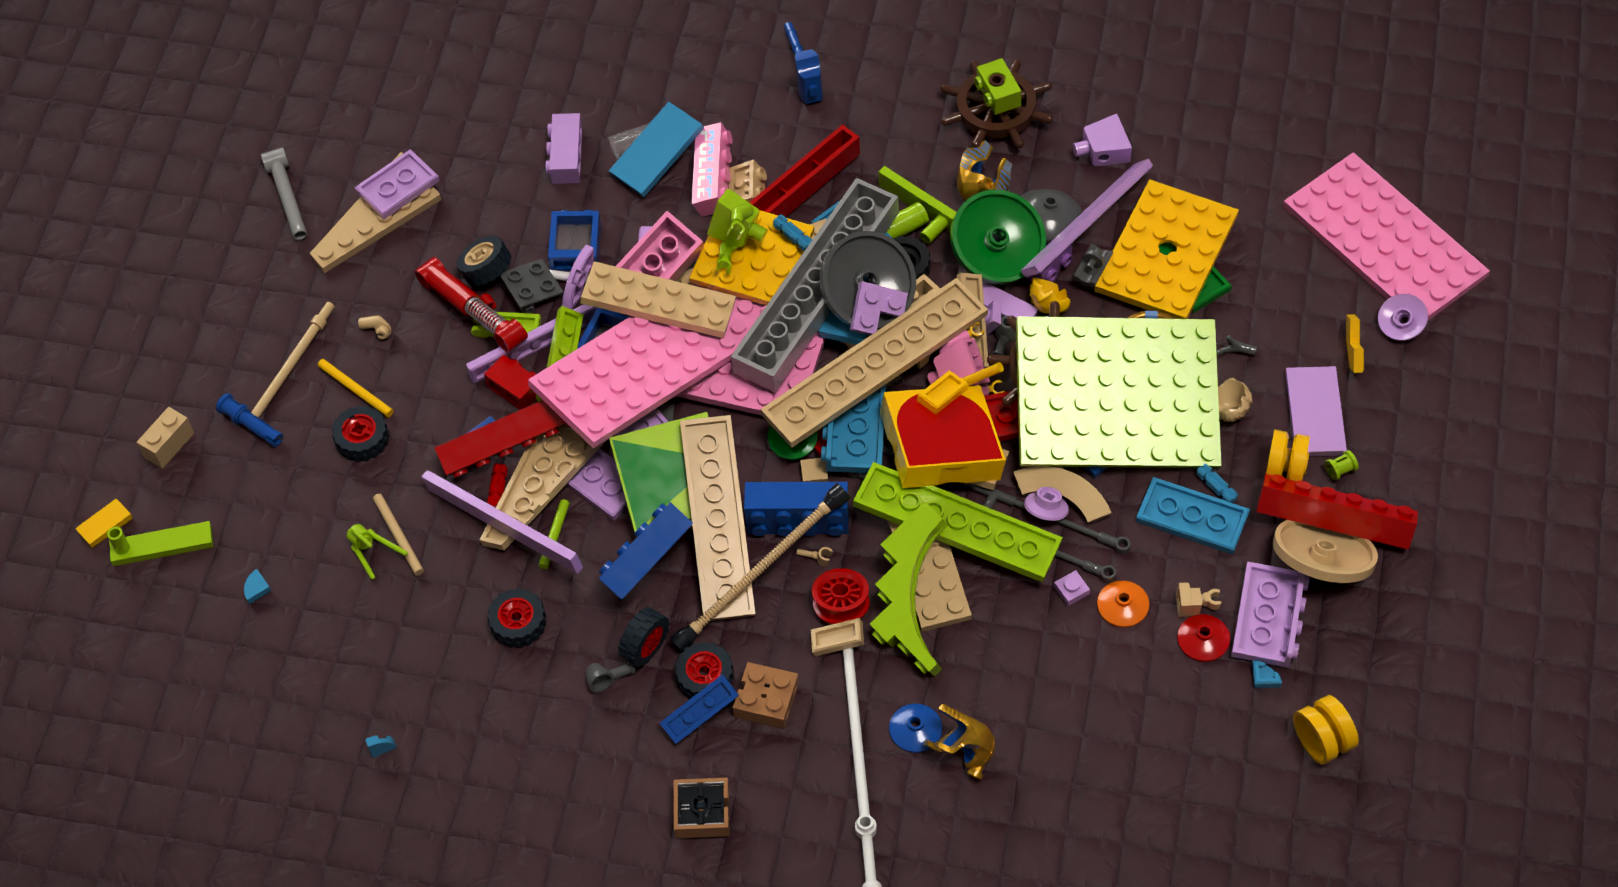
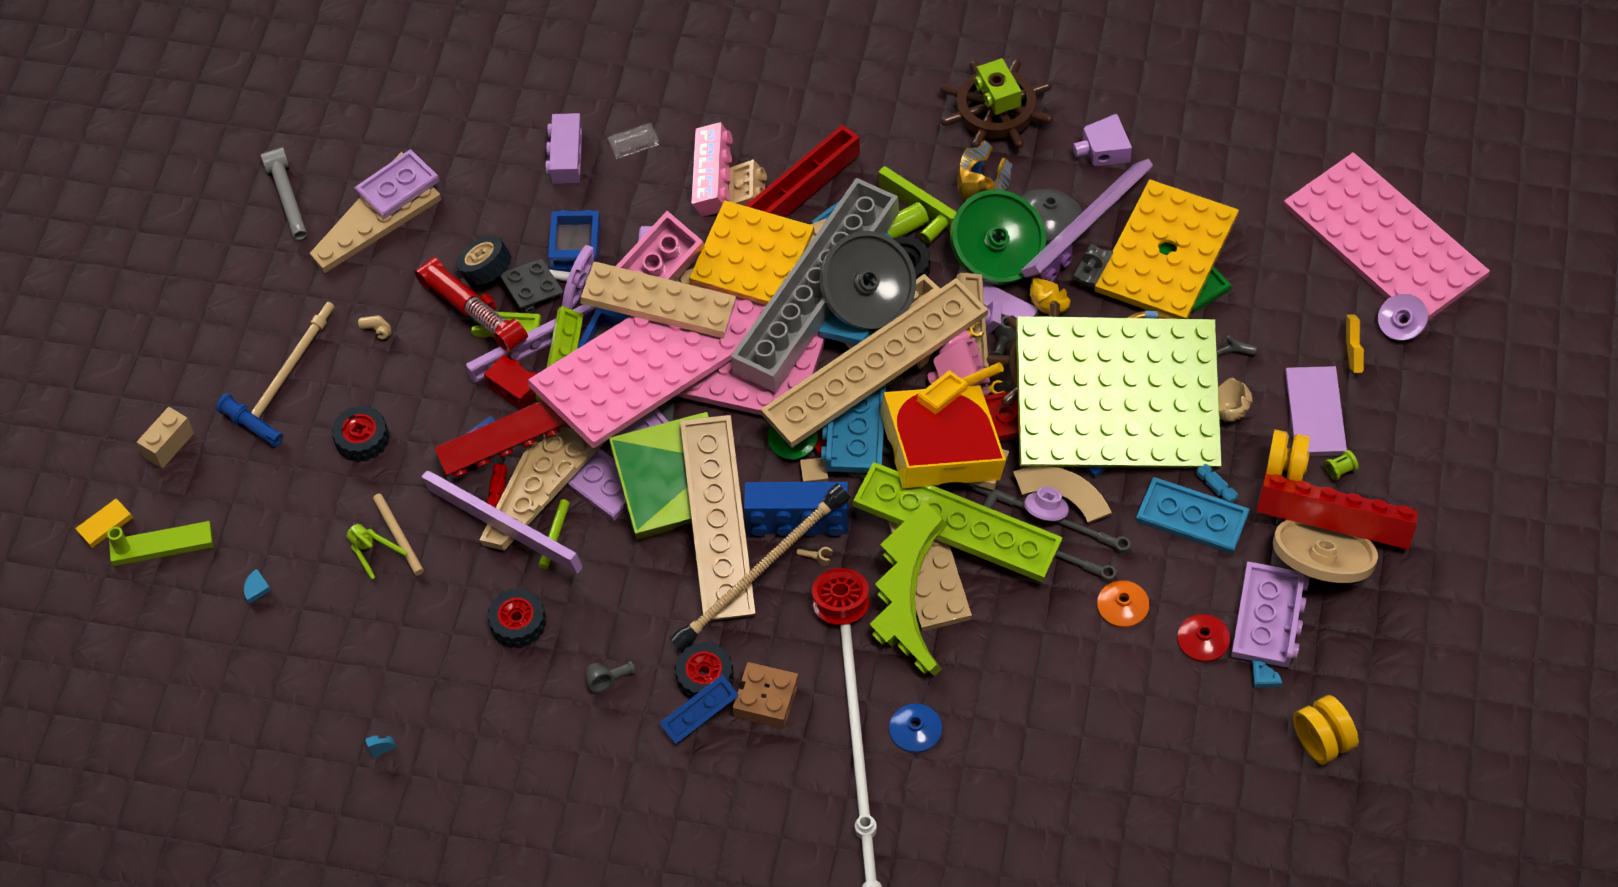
yellow bar [317,359,394,418] -> none
blue brick [599,502,693,601] -> none
dark azure tile [609,101,704,197] -> none
black wheel [618,607,670,667] -> none
piece [674,777,730,838] -> none
lime torso [707,189,768,274] -> none
dark azure axle [773,215,812,251] -> none
blue piece [784,22,823,104] -> none
tan tile [811,618,864,656] -> none
lavender plate [850,281,908,335] -> none
pearl gold piece [923,704,995,780] -> none
lavender plate [1054,570,1090,606] -> none
tan piece [1176,583,1221,617] -> none

